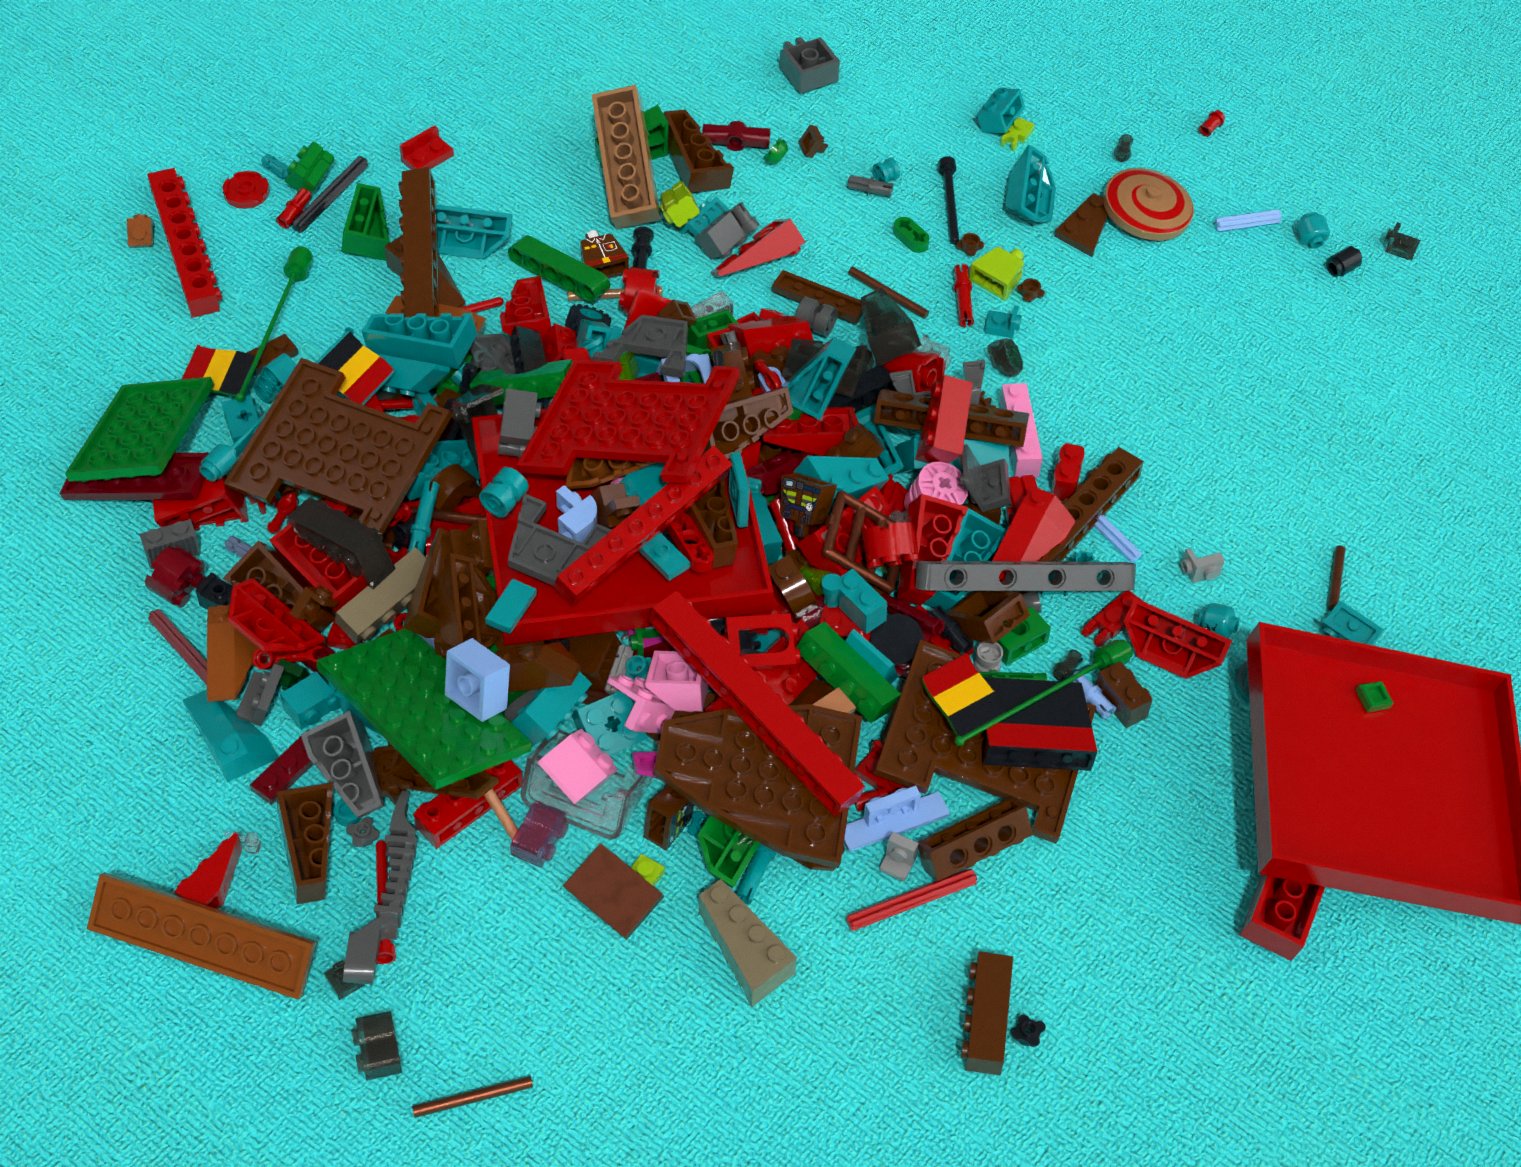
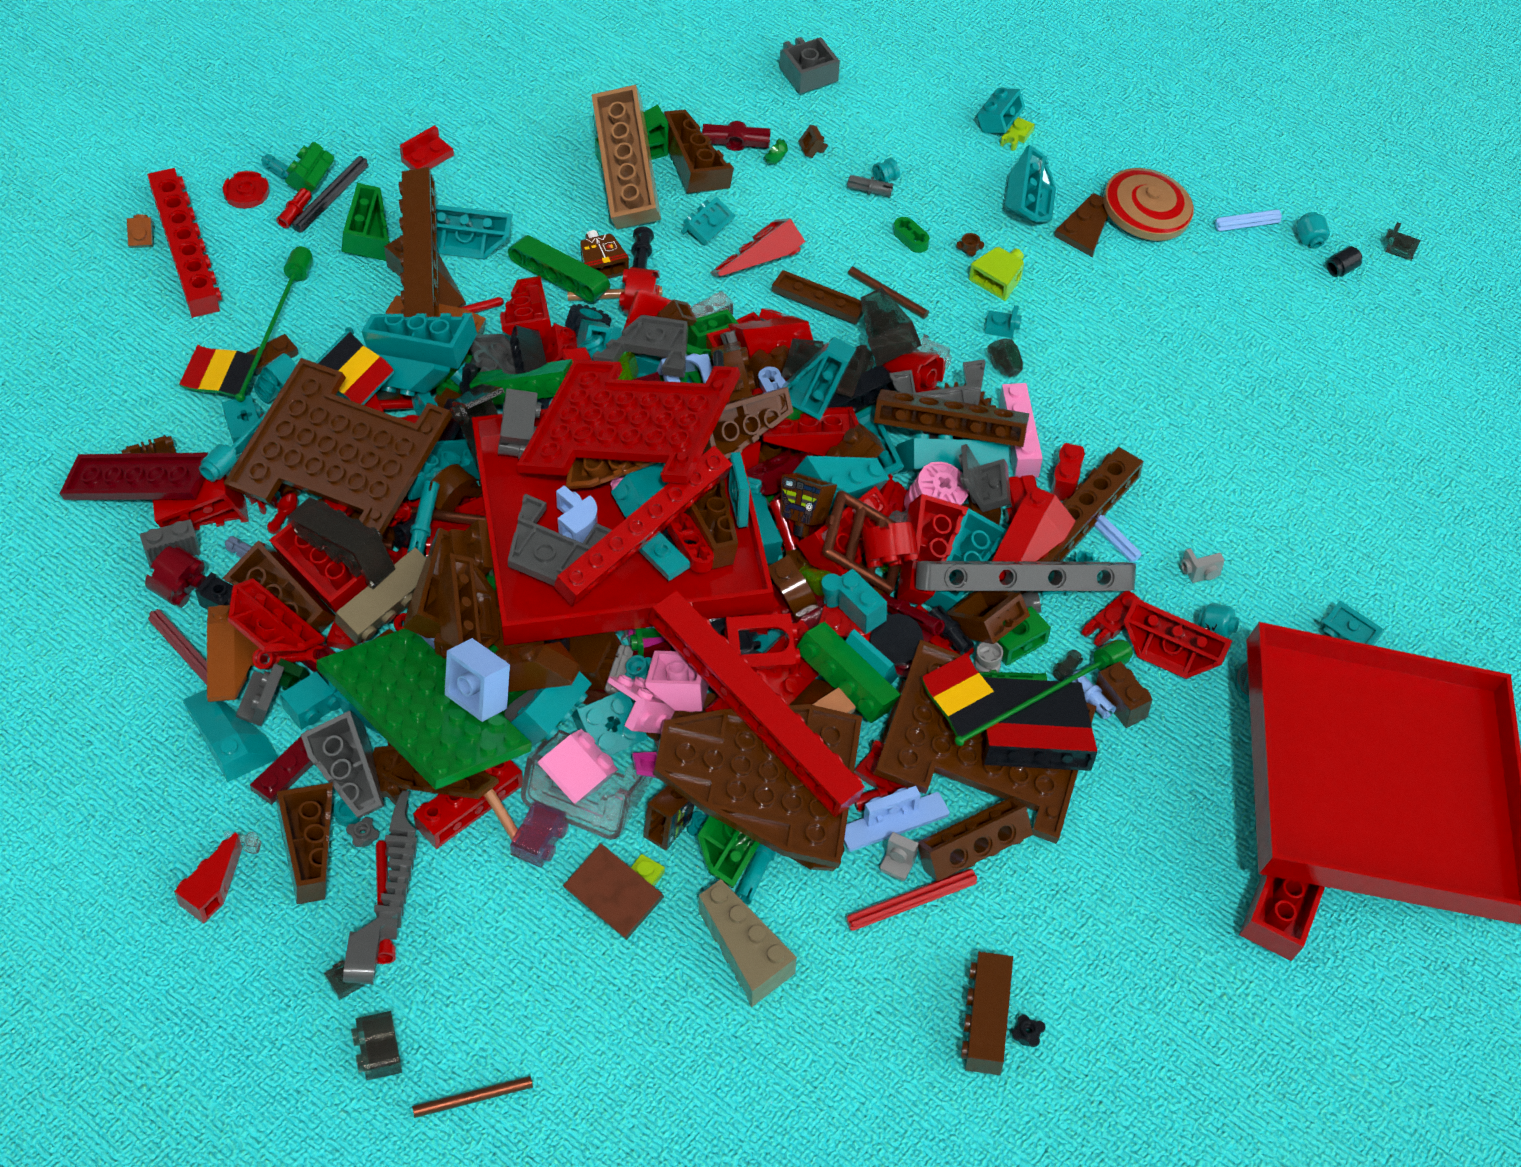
green plate [65,377,214,482] -> none
dark orange plate [87,872,316,999] -> none
reddish brown bracket [290,586,338,620] -> none
teal wheel [479,467,529,517] -> none
teal tile [485,579,537,634] -> none
reddish brown brick [590,483,641,528] -> none
lime brick [659,181,700,227] -> none
dark grey hinge [695,202,760,260] -> none
red piece [754,359,782,391] -> none
dark grey wheel [795,296,838,337] -> none
wedge [915,375,973,464] -> none
black piece [938,156,959,245] -> none
red pin [954,264,974,327] -> none
reddish brown plate [1017,278,1045,302] -> none
clear smoke pin [1114,134,1133,162] -> none
red pin [1199,110,1225,137] -> none
copper bar [1328,545,1346,611] -> none
green tile [1355,681,1394,712] -> none

